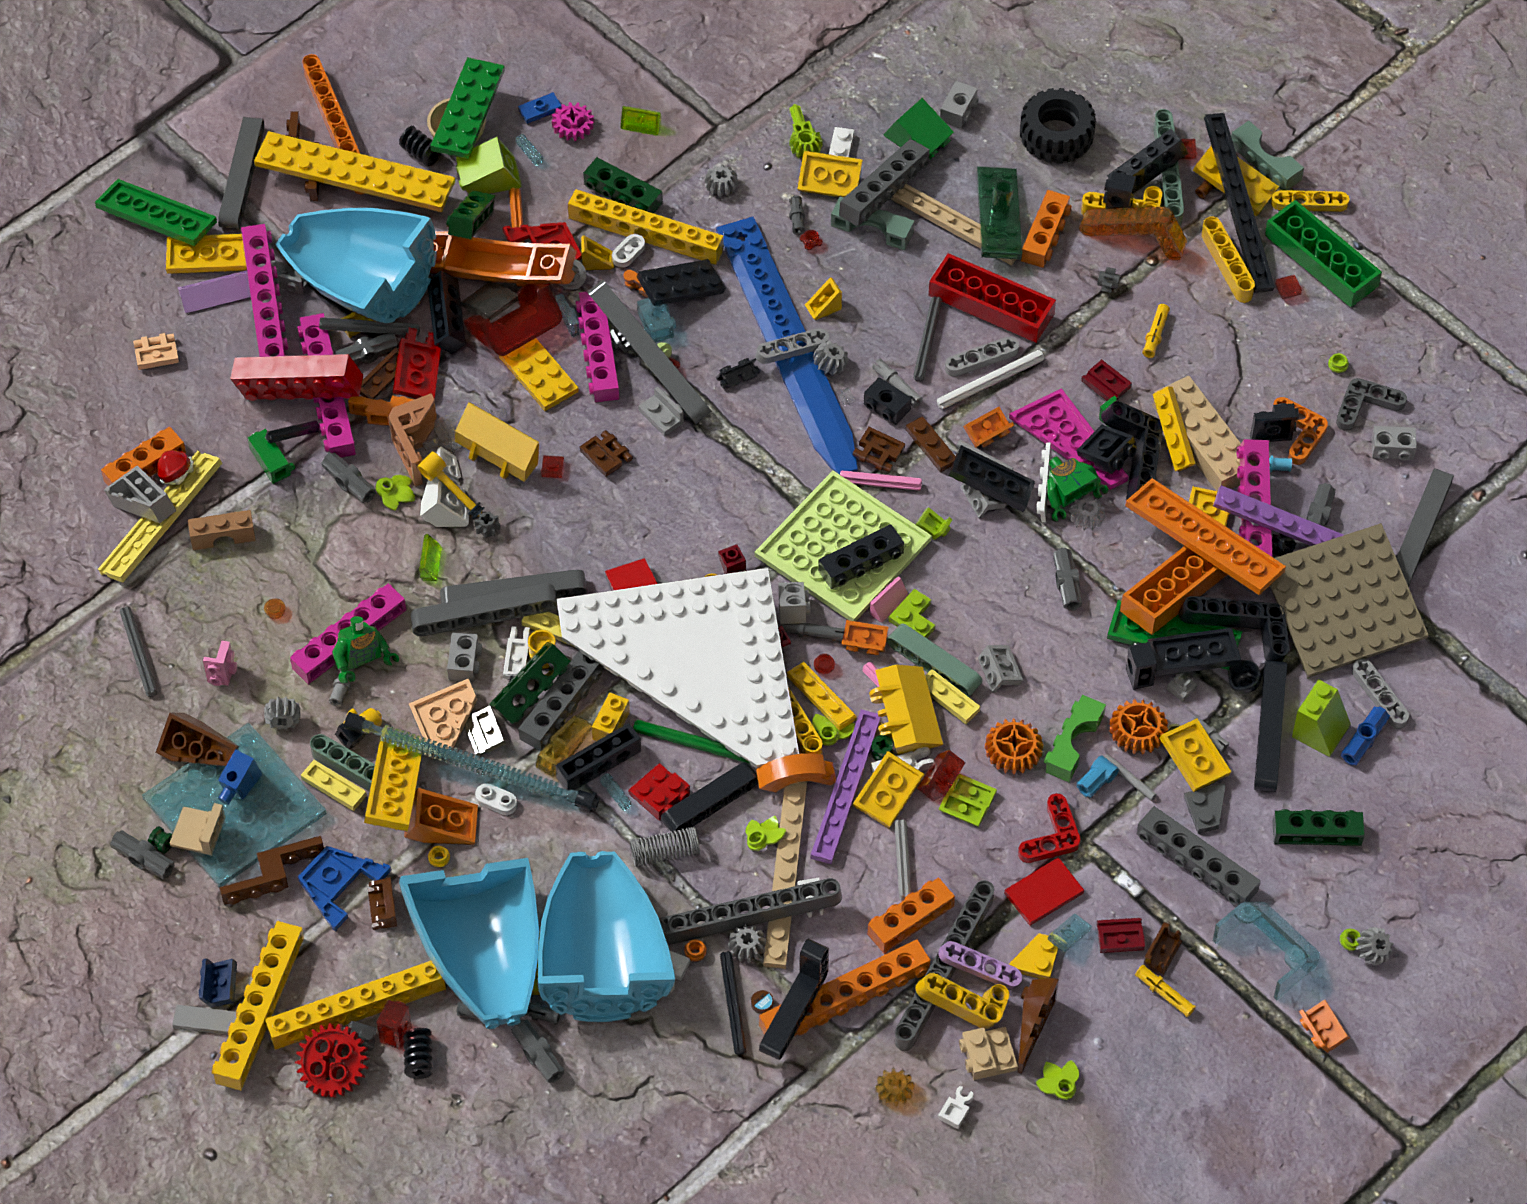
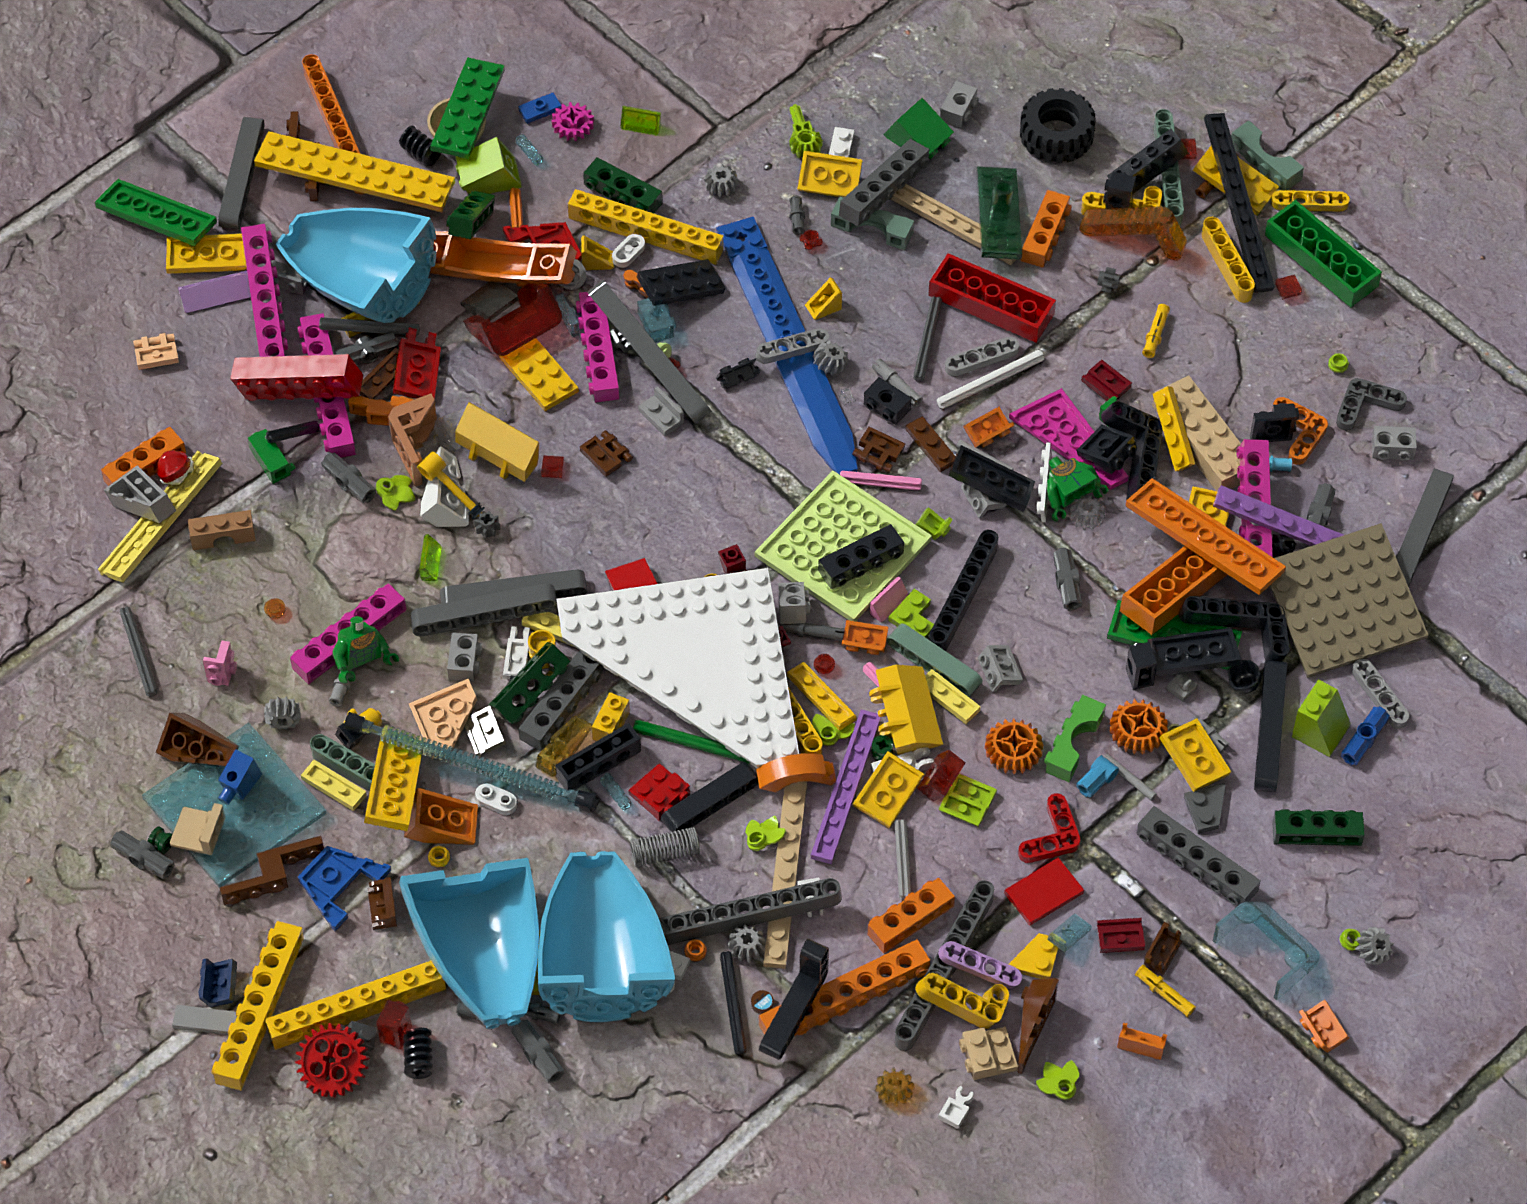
black brick [428,270,466,354] -> none
none -> black beam [929,529,999,651]
none -> orange hinge [1117,1022,1167,1060]

